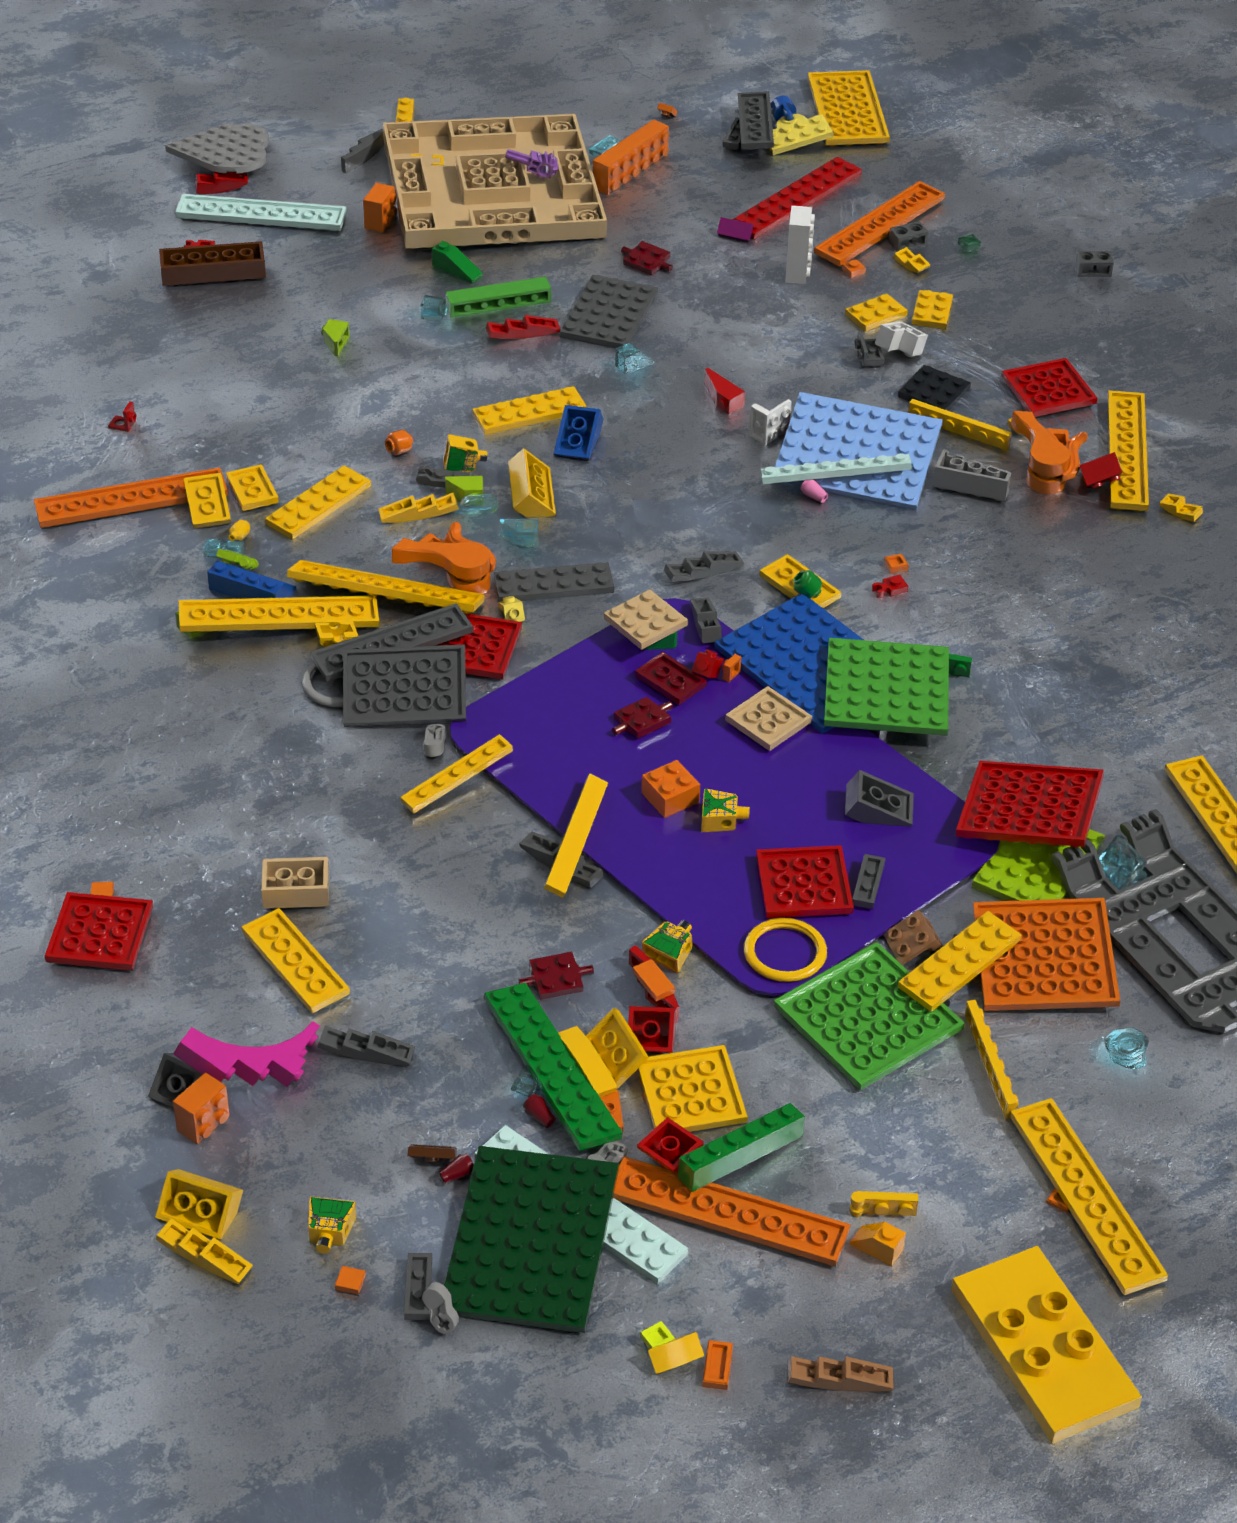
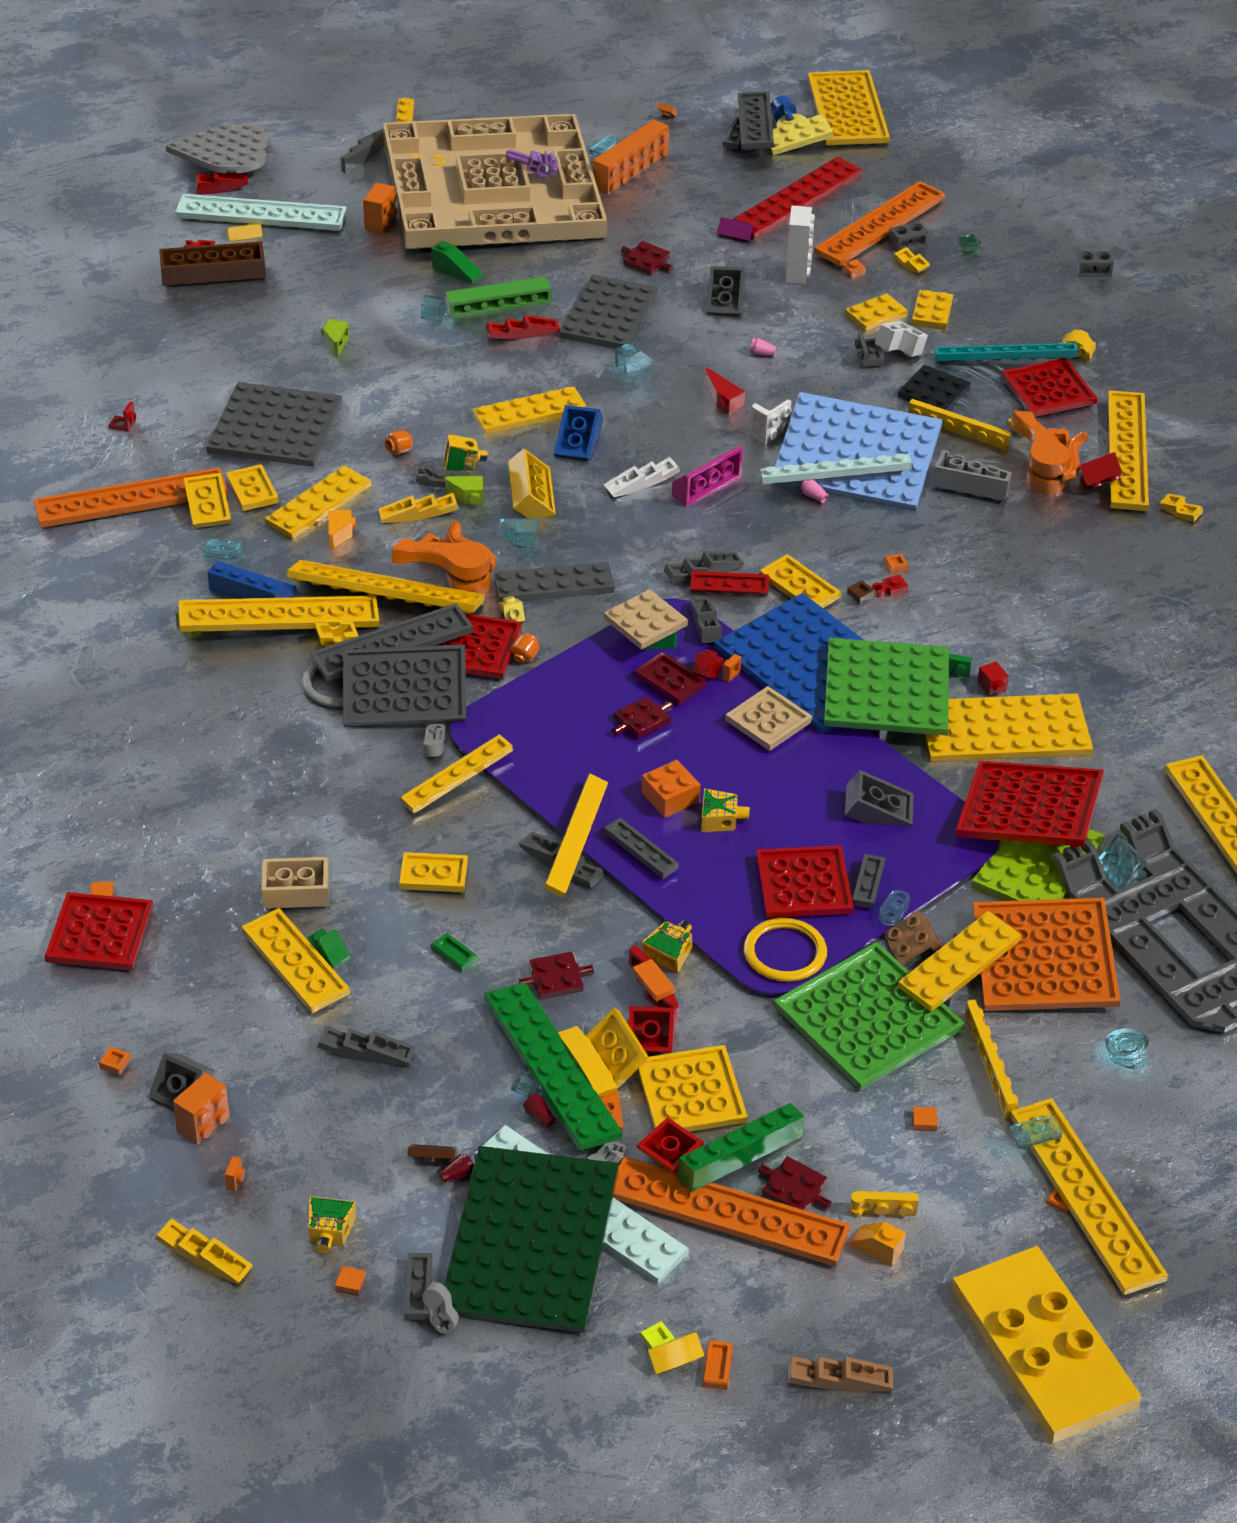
yellow slope [155,1169,243,1239] -> none
dark pink arch [173,1021,320,1087] -> none
lime plate [216,549,259,570] -> none
yellow plant [228,519,250,541] -> none
clear light blue tile [460,494,498,515] -> none
green head [793,570,822,599] -> none
none -> orange plate [99,1046,131,1075]
none -> dark grey plate [206,382,343,467]
none -> orange plate [225,1156,245,1191]
none -> yellow slope [226,223,262,241]
none -> green slope [306,928,350,969]
none -> light orange slope [328,510,356,550]
none -> yellow plate [399,852,468,892]
none -> green tile [431,933,478,972]
none -> orange head [511,633,540,664]
none -> white slope [603,457,680,497]
none -> dark grey plate [604,818,679,879]
none -> dark pink slope [672,446,743,507]
none -> red plate [690,571,769,595]
none -> dark grey slope [706,266,746,315]
none -> bright pink cone [749,338,776,357]
none -> dark red plate [758,1156,832,1211]
none -> reddish brown plate [847,580,875,603]
none -> clear light blue plate [879,890,910,926]
none -> orange tile [913,1106,937,1131]
none -> yellow plate [924,694,1093,762]
none -> teal plate [935,343,1078,362]
none -> red brick [977,661,1009,696]
none -> clear light blue plate [1009,1114,1063,1149]
none -> yellow cylinder [1060,330,1096,360]

